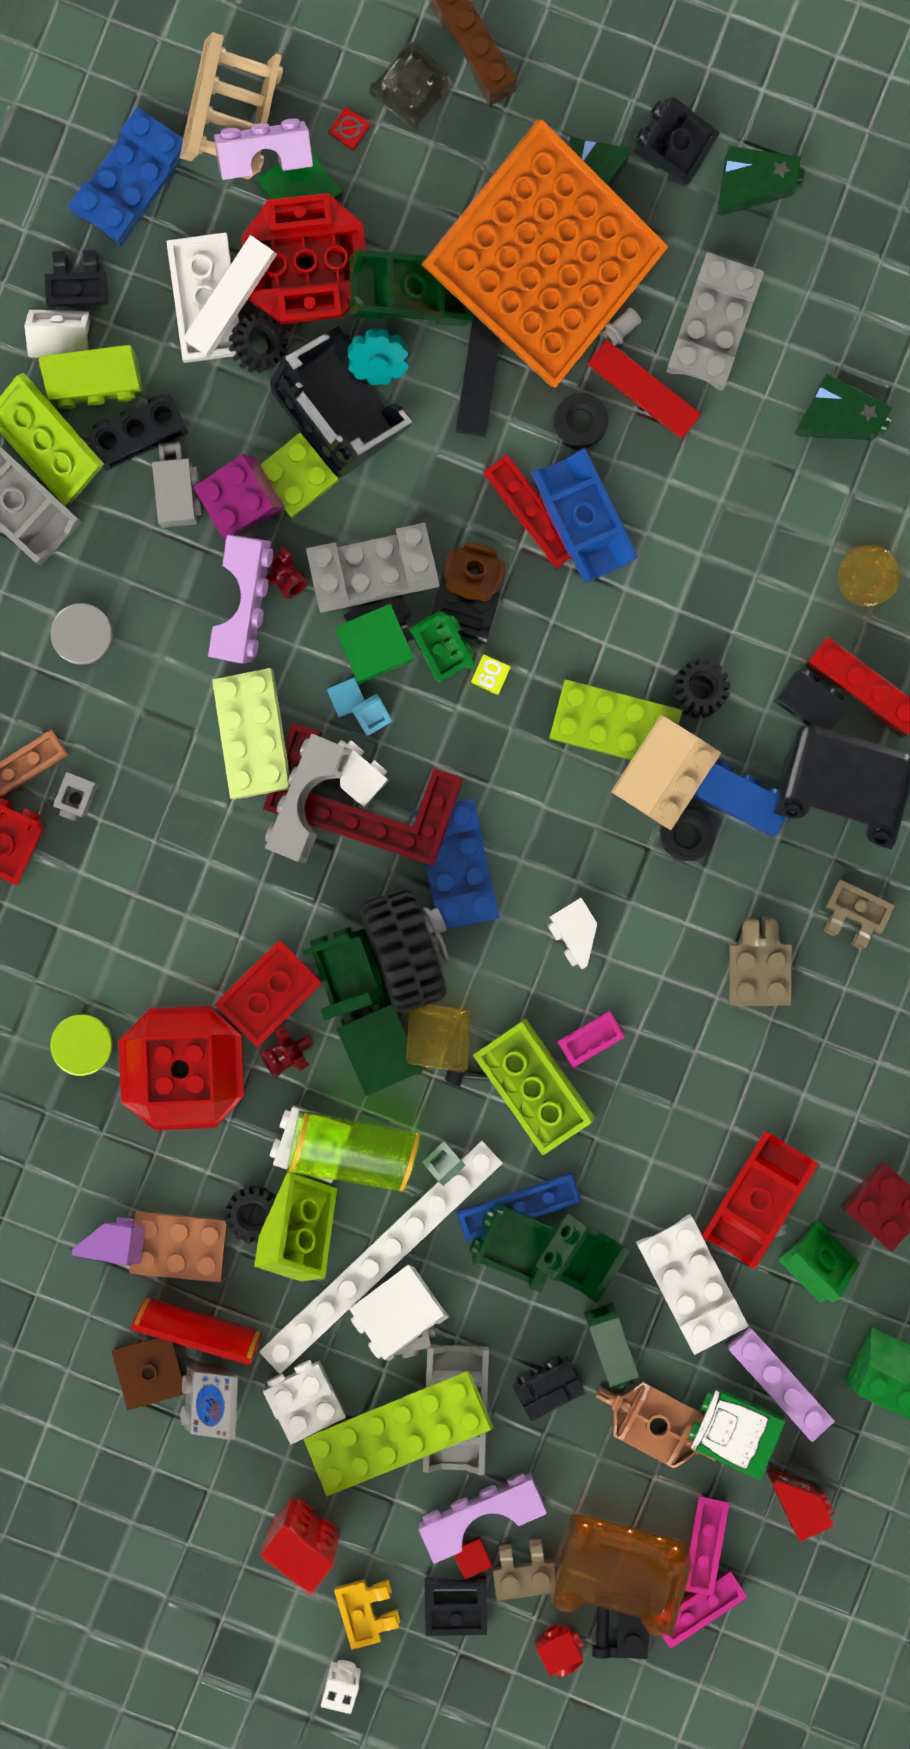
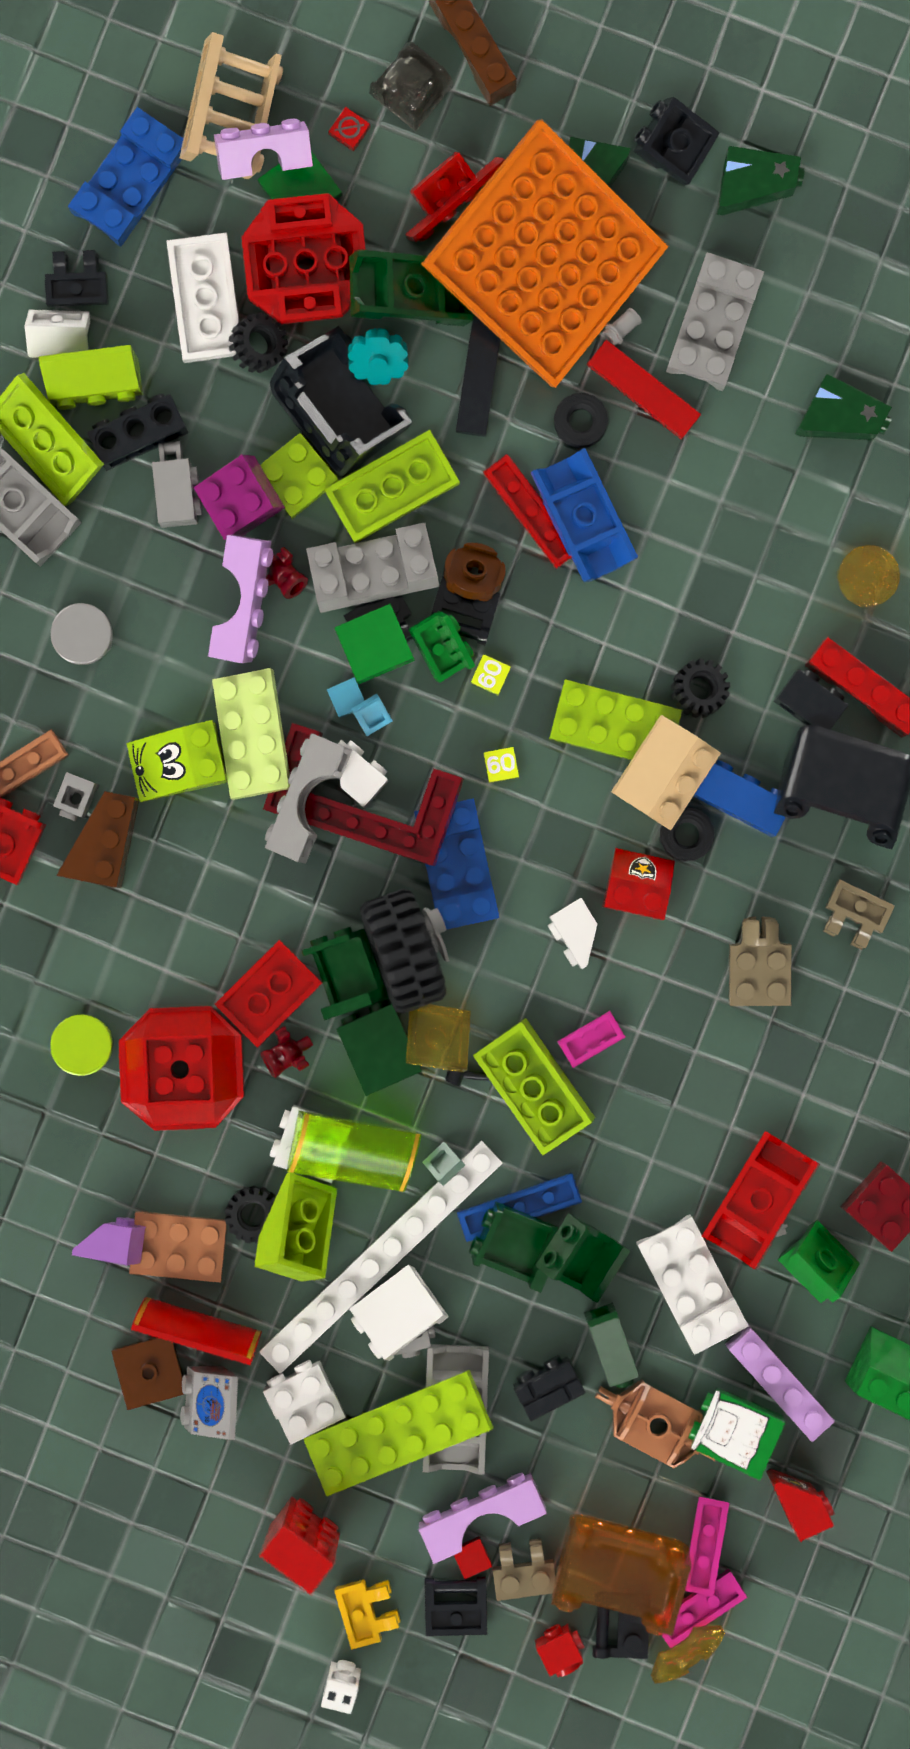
white tile [183,235,277,357] -> none
none -> reddish brown wedge [56,791,139,888]
none -> lime slope [126,720,228,803]
none -> lime plate [324,430,460,544]
none -> red bracket [405,152,505,242]
none -> neon yellow tile [484,747,519,783]
none -> red slope [602,848,675,920]
none -> clear yellow tile [651,1625,725,1683]

